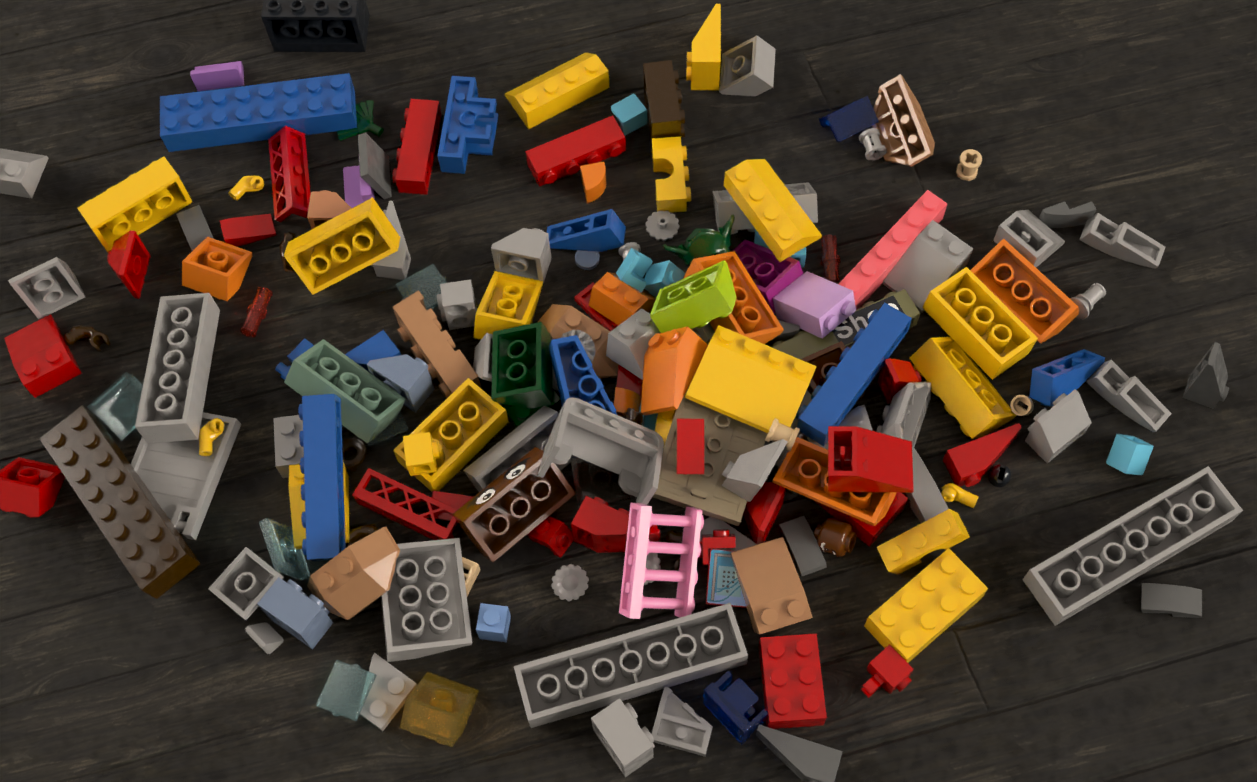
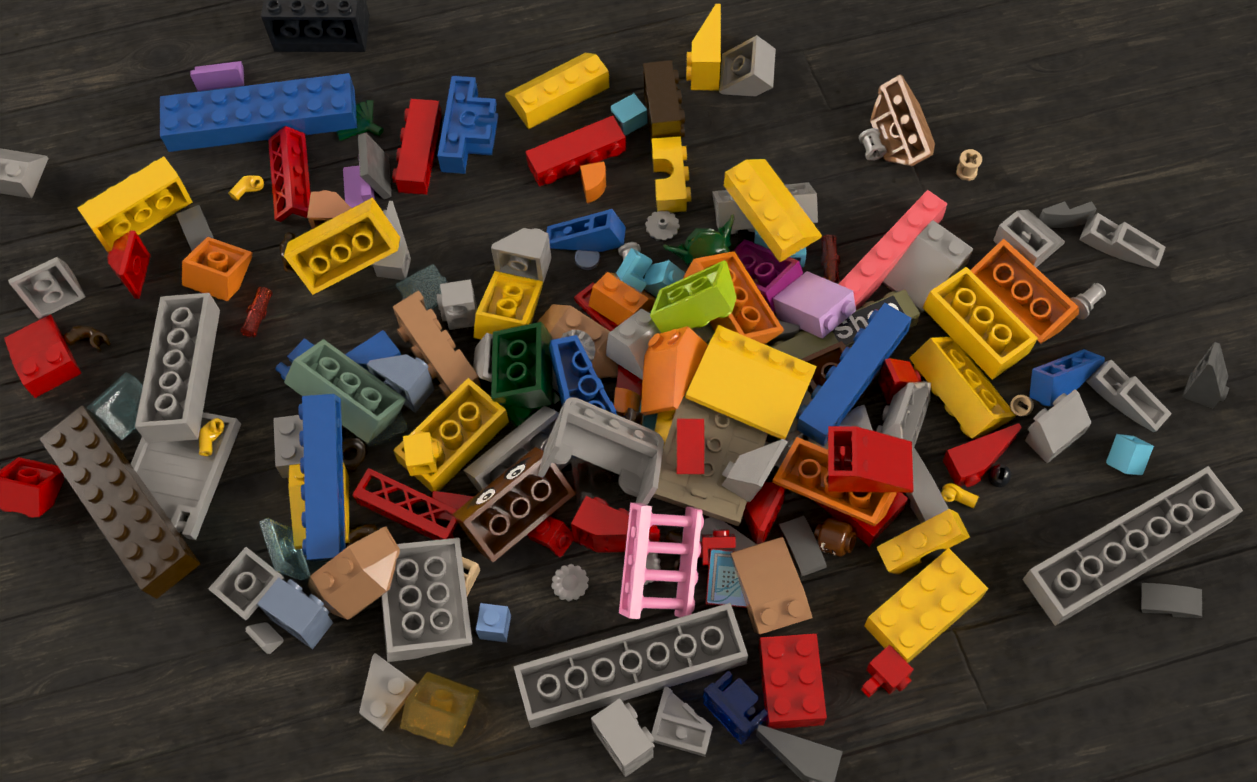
red slope [220,214,276,247] -> none
clear light blue piece [316,660,377,721] -> none
tan bush [765,418,800,451] -> none
clear blue panel [819,96,879,142] -> none

